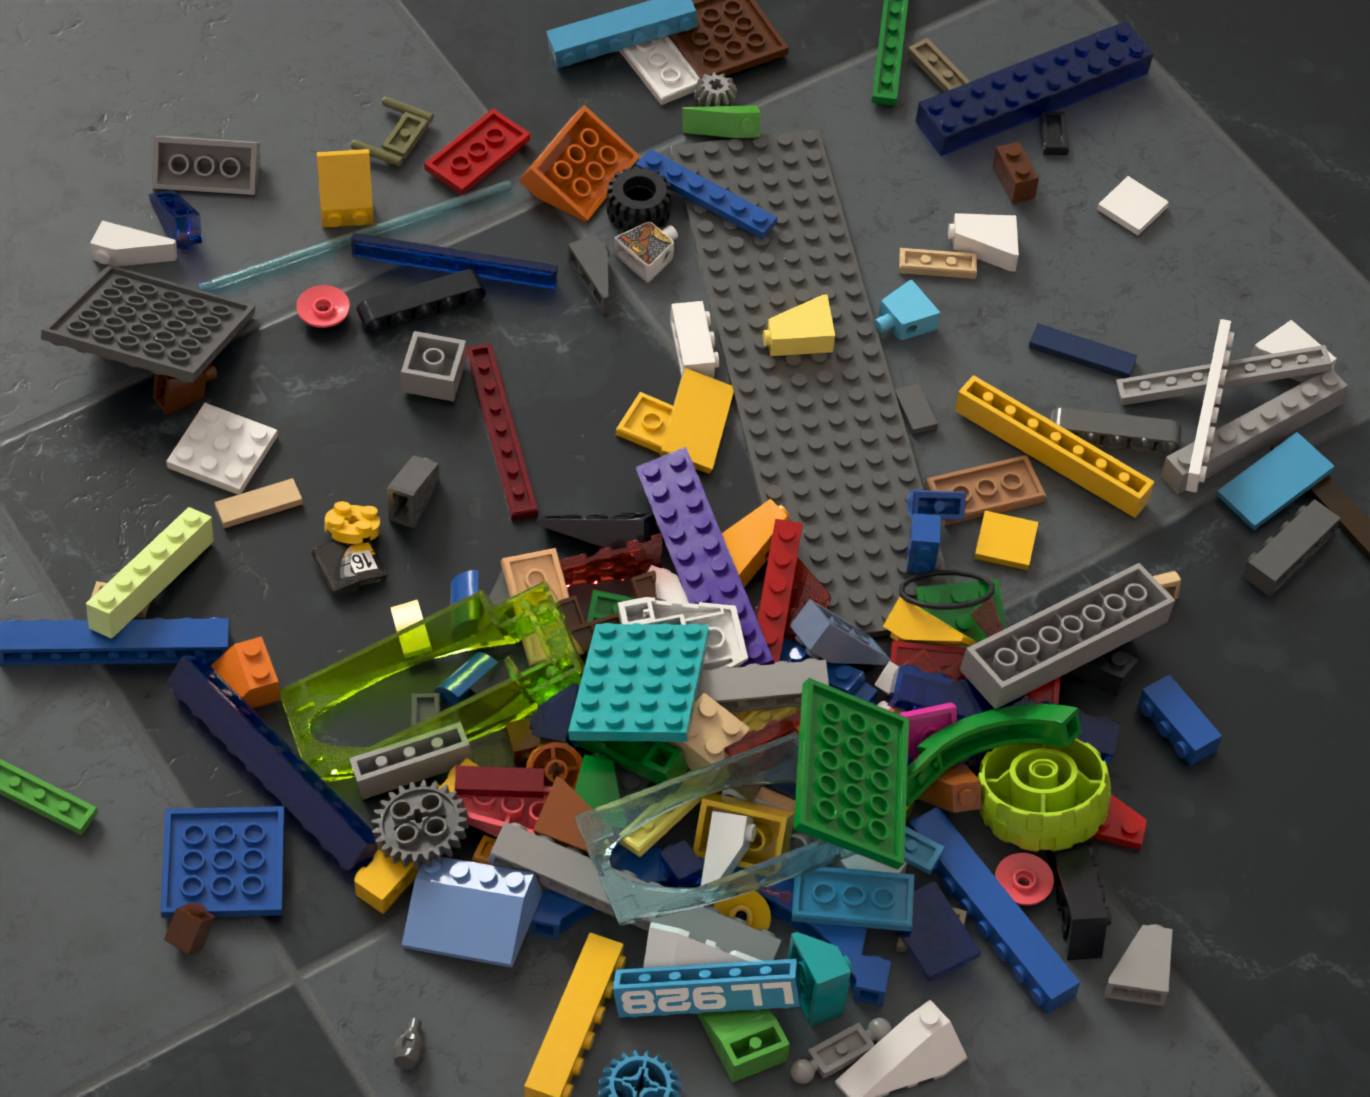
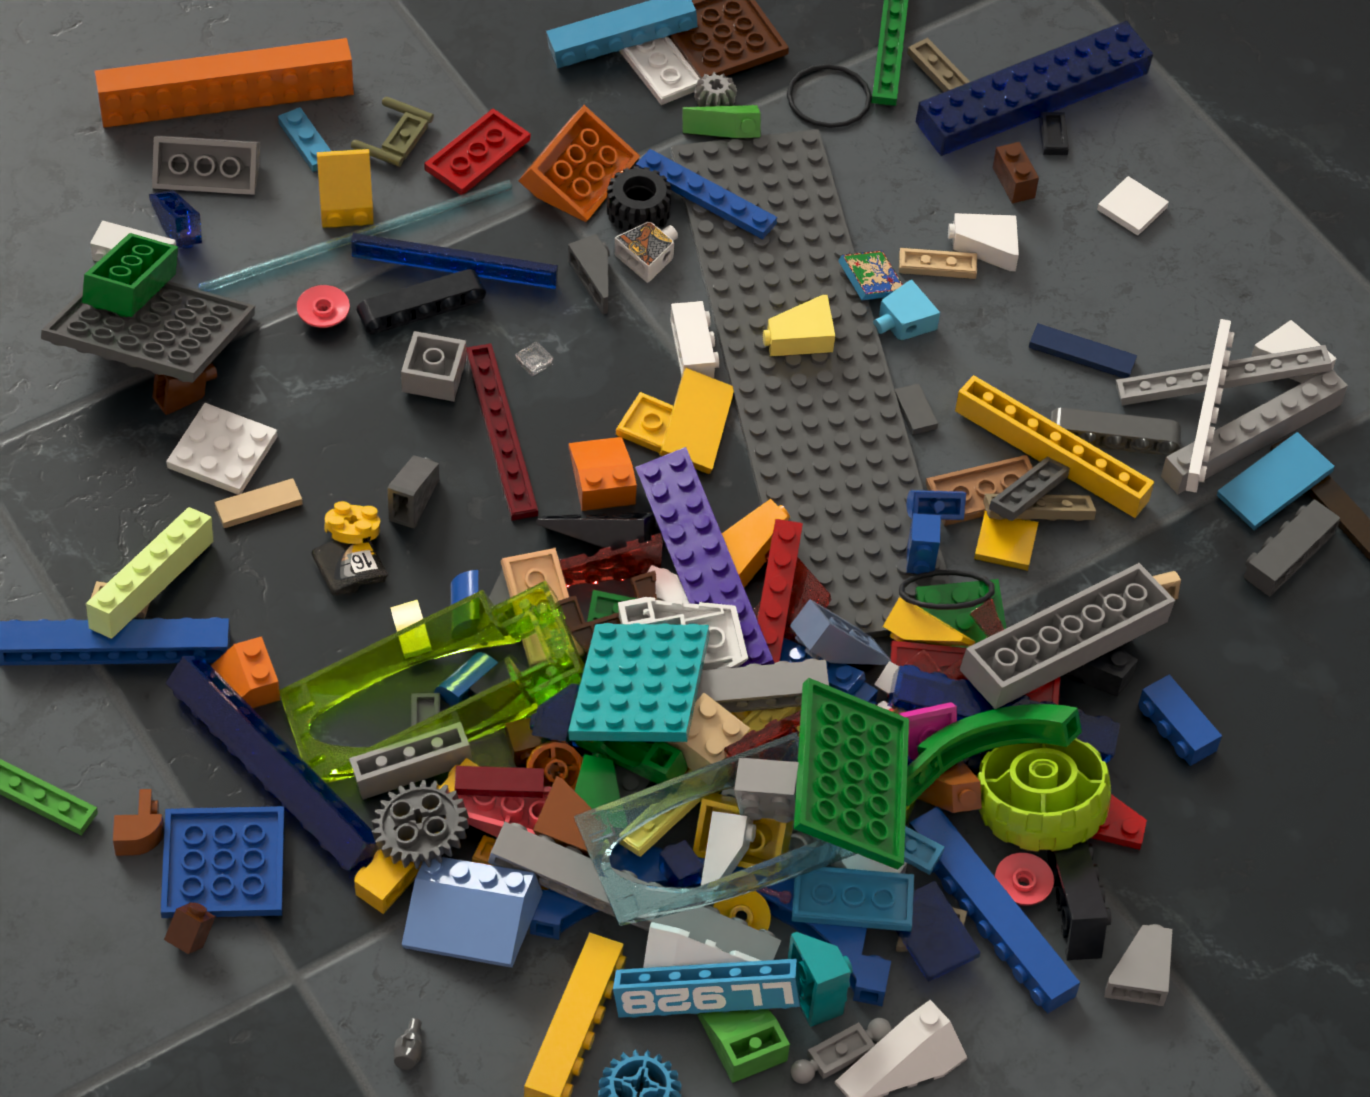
none -> green brick [82,233,178,317]
none -> orange brick [95,38,354,128]
none -> dark orange brick [113,789,164,856]
none -> dark azure plate [278,107,331,172]
none -> clear plate [516,341,553,377]
none -> orange slope [569,437,637,511]
none -> light grey brick [734,758,799,823]
none -> black piece [787,64,872,128]
none -> tile [838,250,903,300]
none -> dark tan plate [983,493,1096,521]
none -> dark grey plate [989,457,1070,521]

